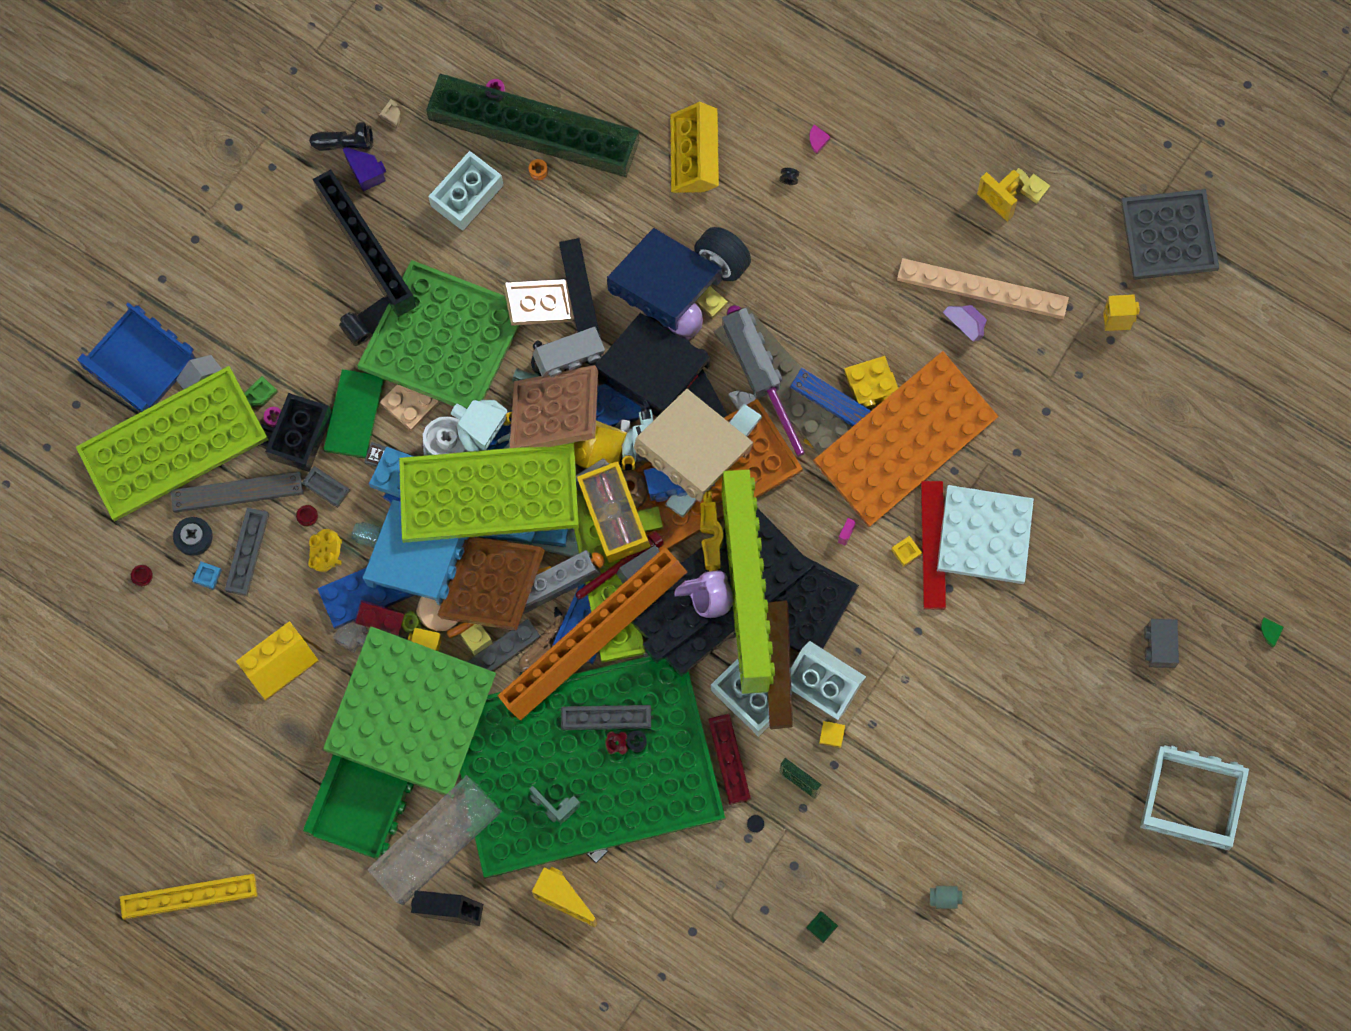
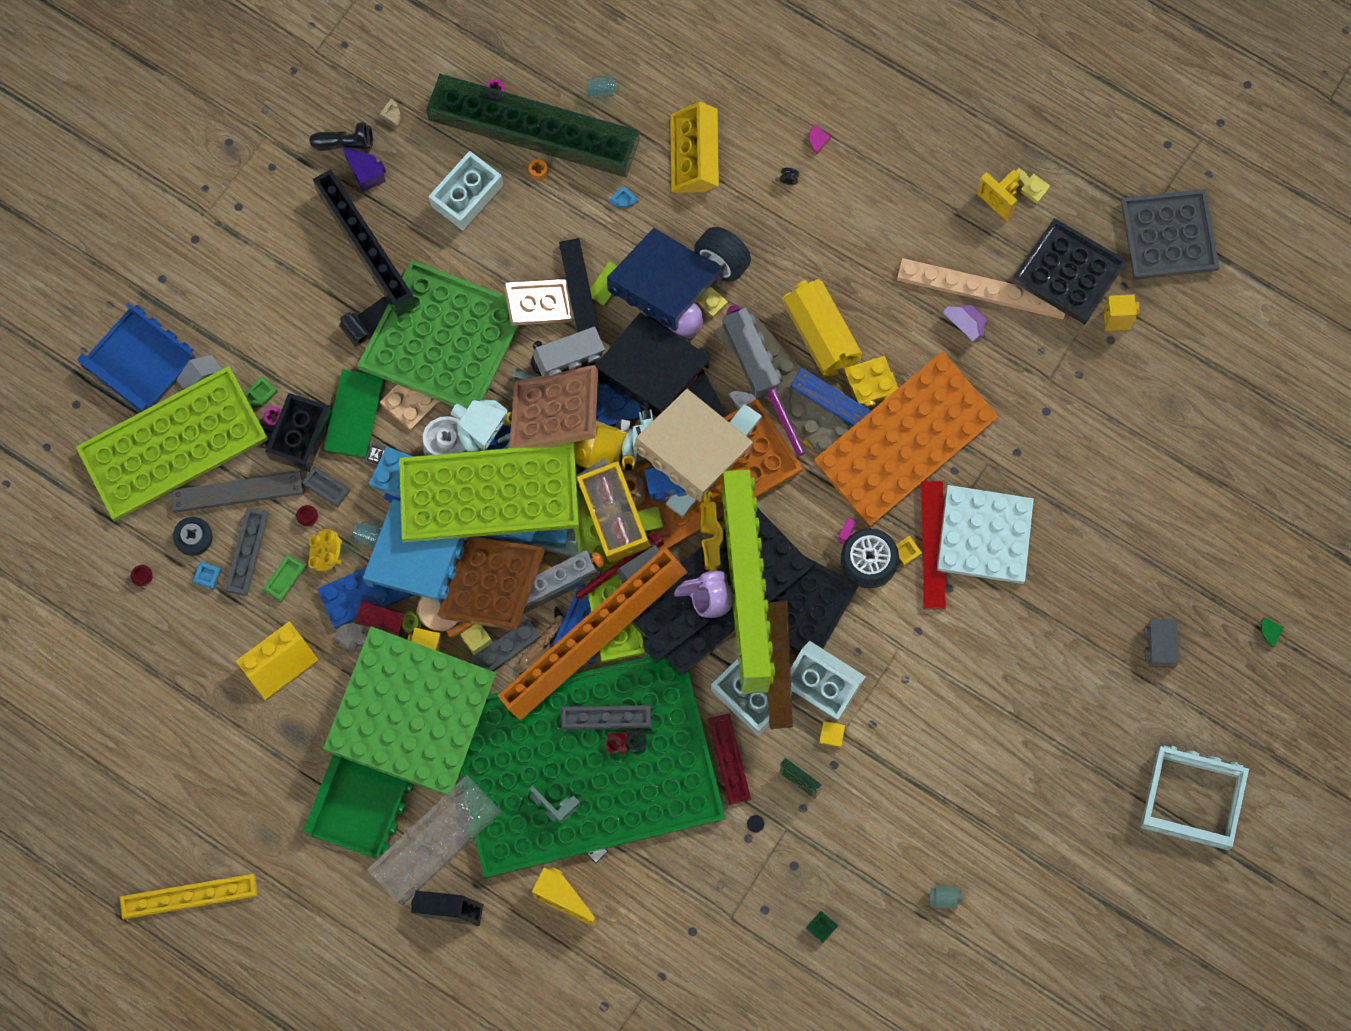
none -> bright green tile [263,554,306,603]
none -> clear light blue brick [587,75,617,98]
none -> lime tile [590,261,617,308]
none -> dark azure tile [609,186,639,208]
none -> yellow brick [782,279,862,377]
none -> wheel [841,528,899,588]
none -> black plate [1011,218,1127,325]

